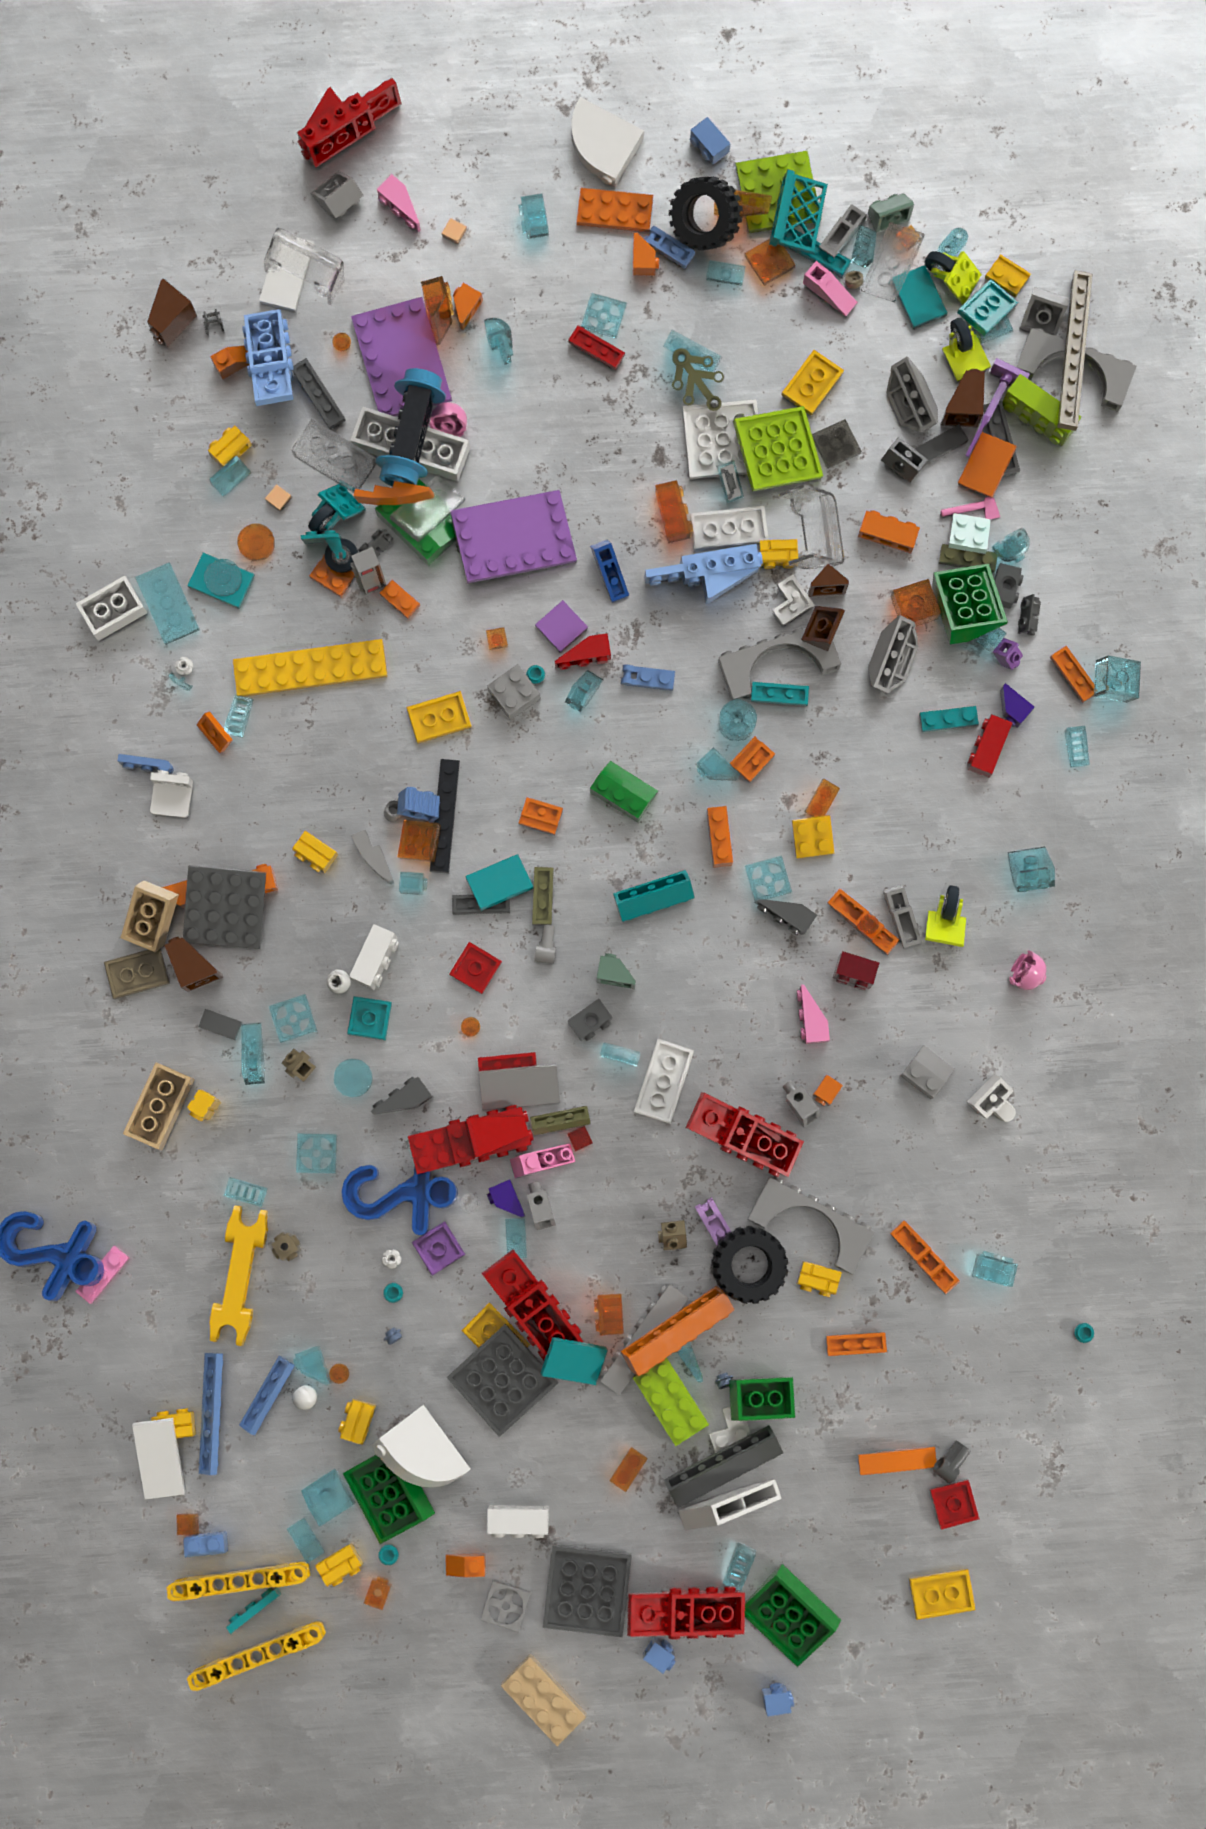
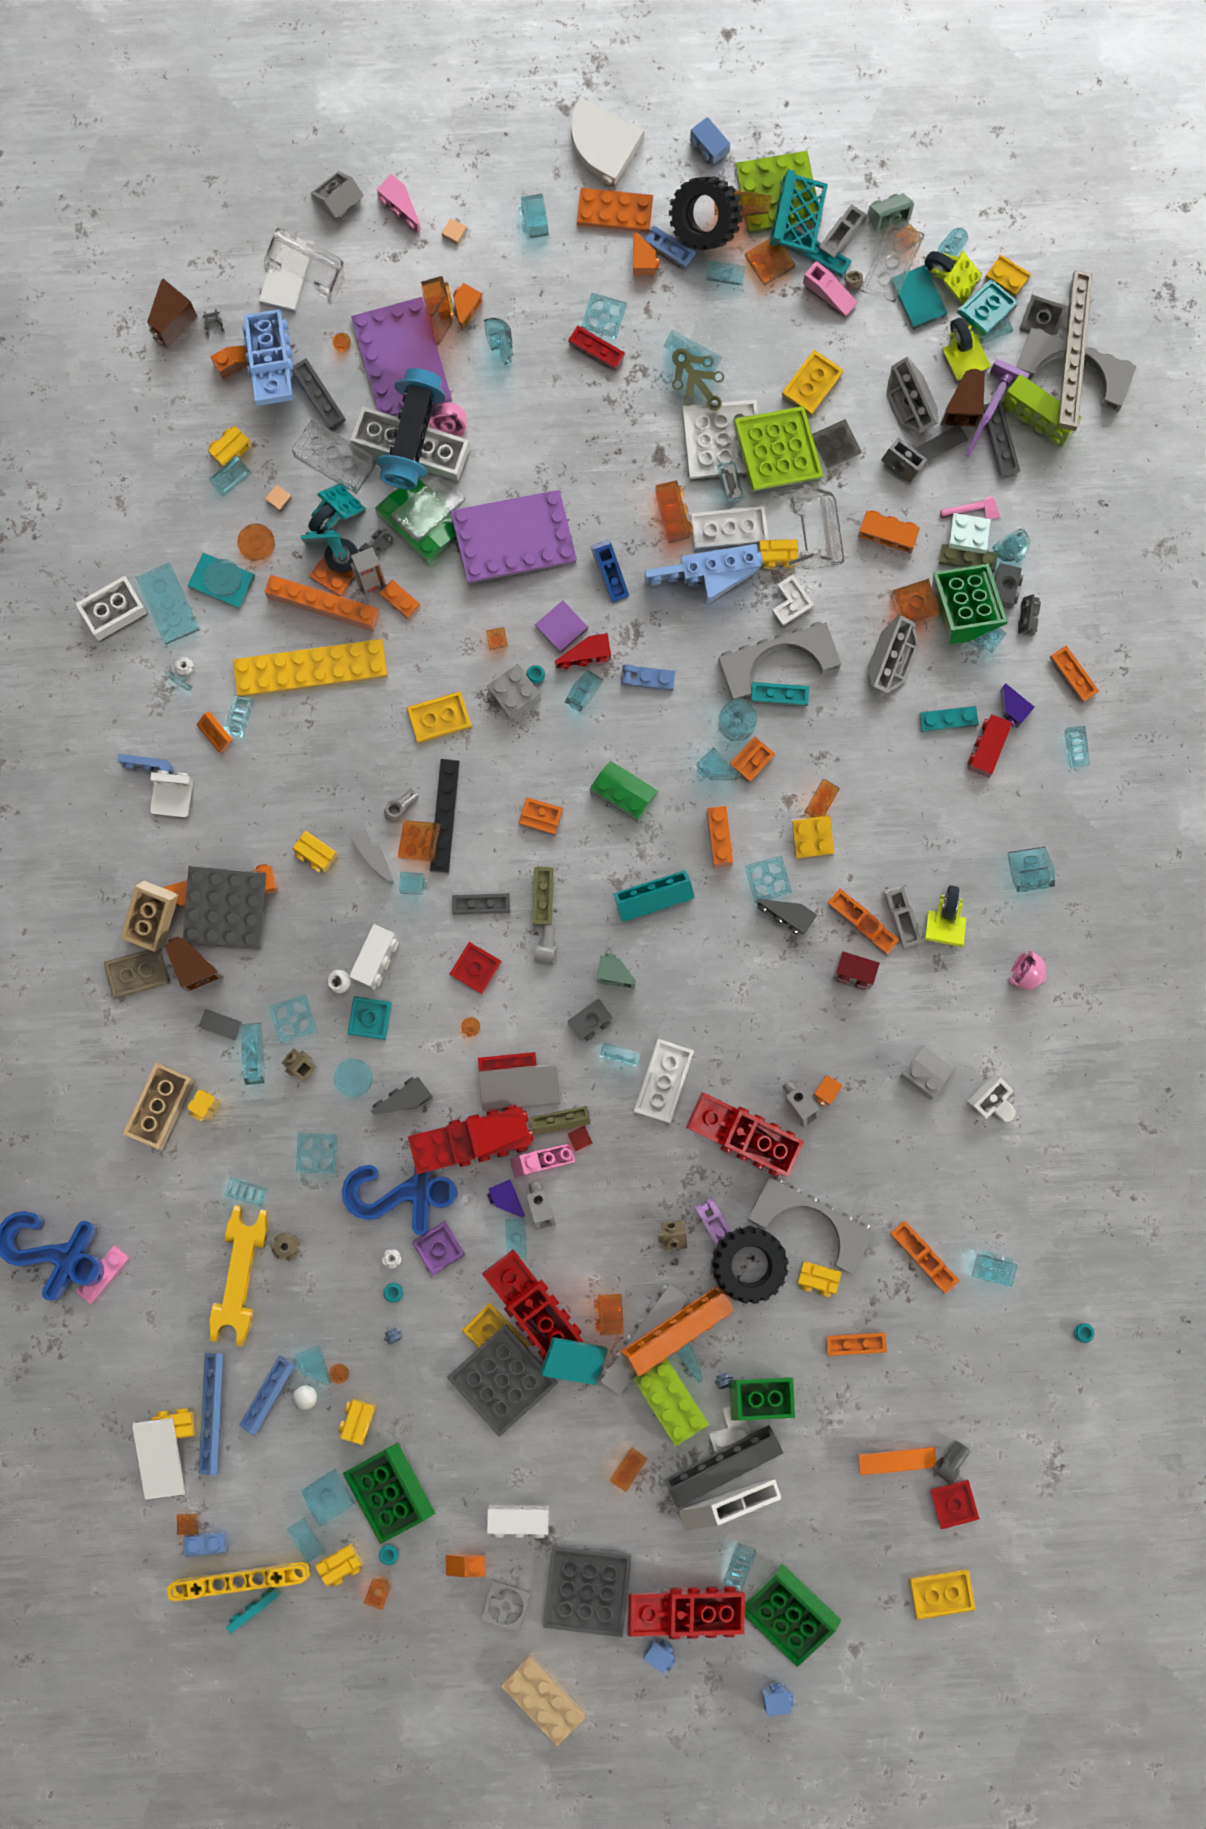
yellow piece [187,1621,326,1691] -> none
red wedge [297,78,402,168] -> none
orange slope [353,481,435,505] -> none
white brick [371,1405,471,1487] -> none
medium blue brick [397,787,440,823] -> none
teal tile [465,854,534,911] -> none
bright pink slope [797,985,830,1044] -> none
reddish brown slope [801,606,845,651] -> none
reddish brown slope [808,563,849,597] -> none
clear light blue slope [851,225,877,268] -> none
orange tile [958,432,1017,498] -> none
medium lavender brick [993,638,1023,670] -> none
clear light blue brick [1094,655,1141,703] -> none
none -> orange brick [264,574,380,632]

